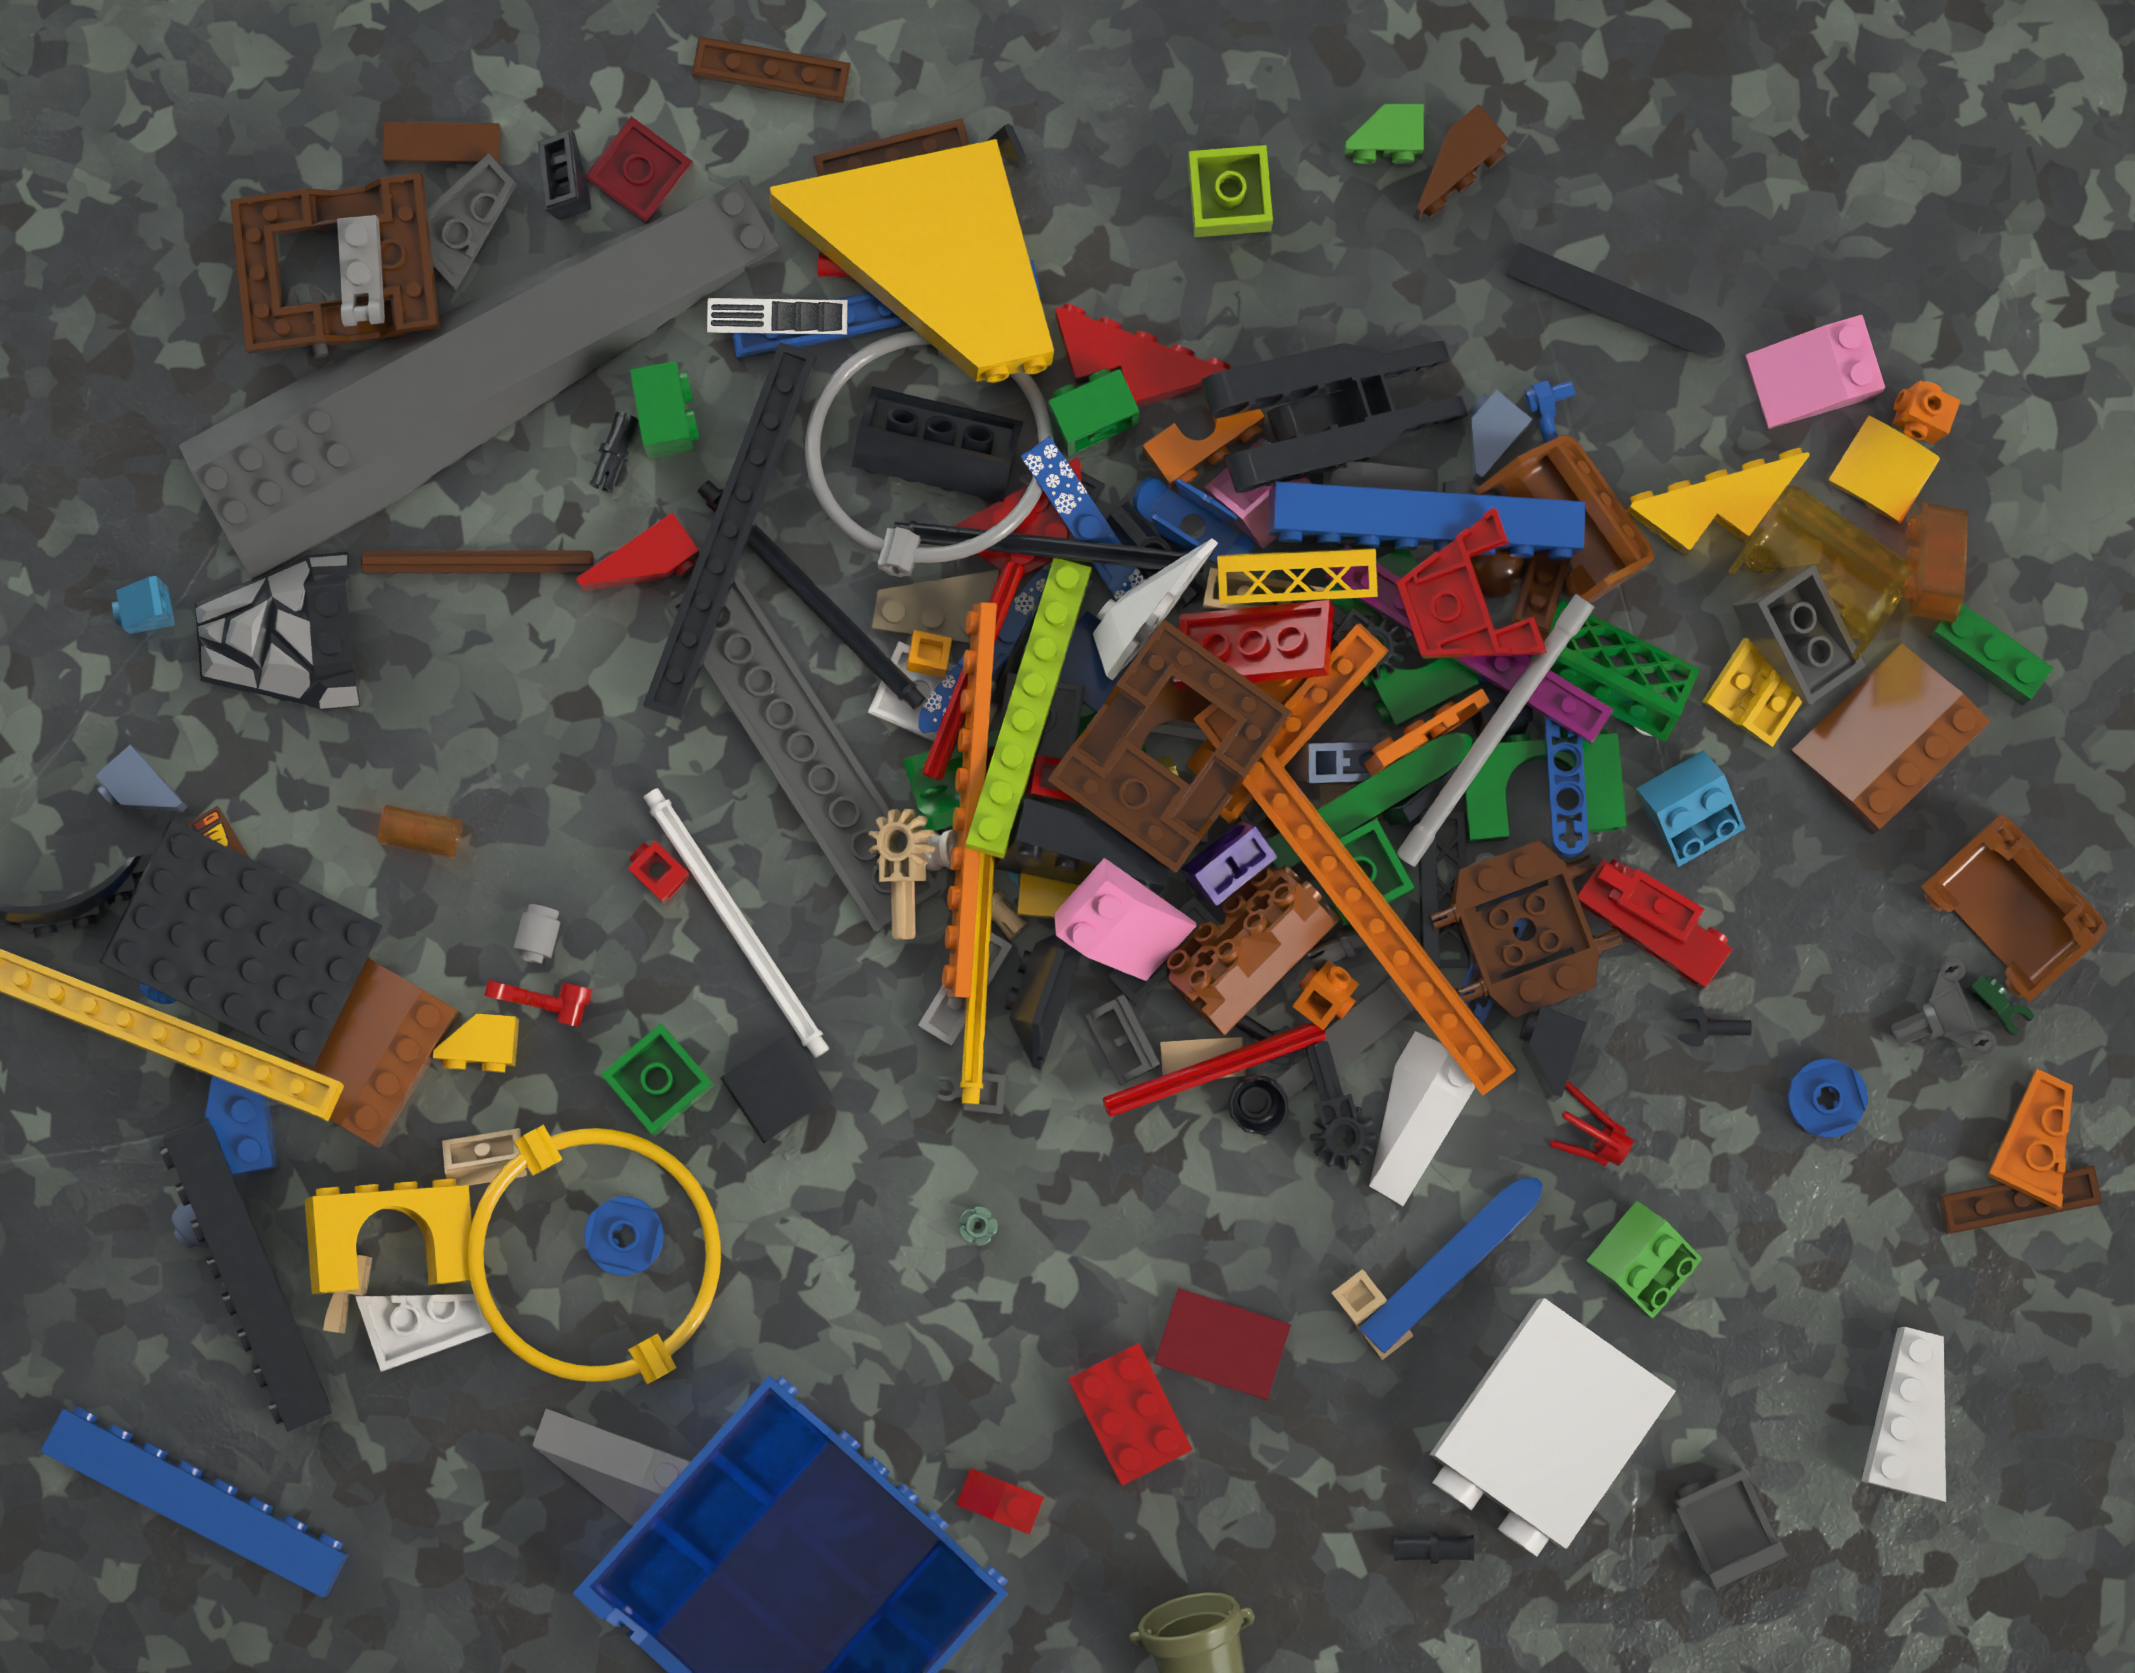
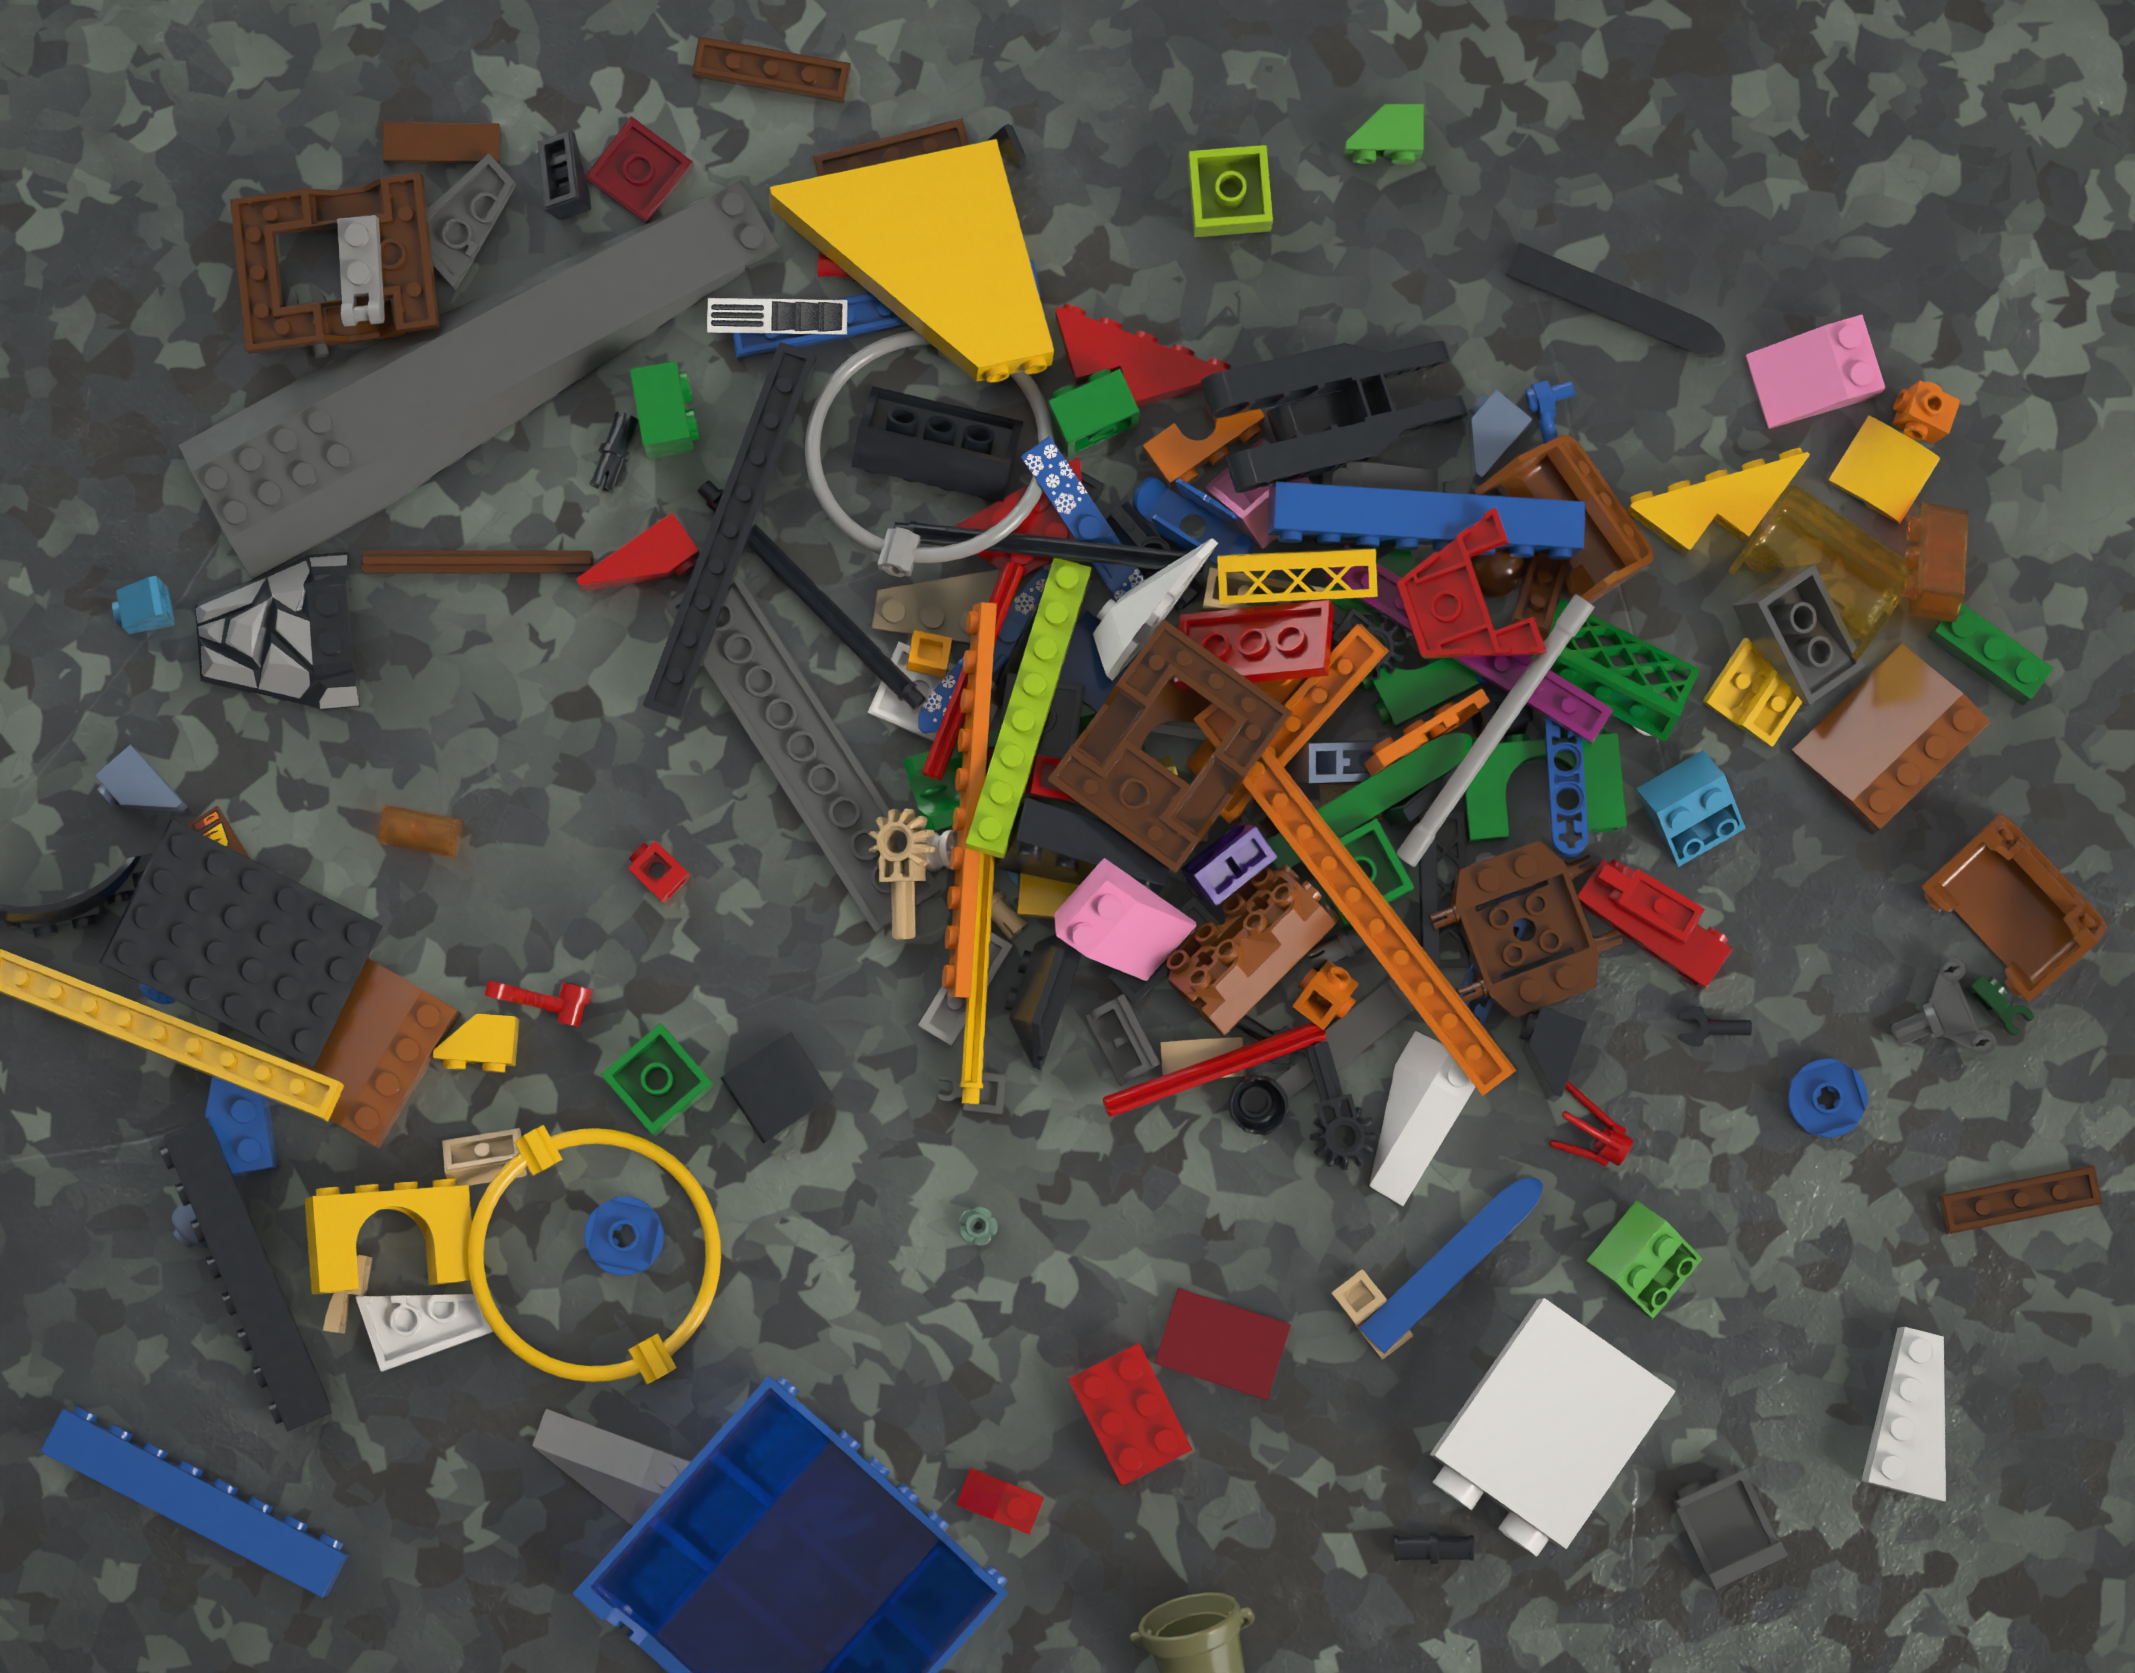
light grey brick [513,904,561,964] -> none
white piece [643,788,829,1058] -> none
reddish brown slope [1414,104,1509,220] -> none
orange wing [1987,1069,2073,1210] -> none

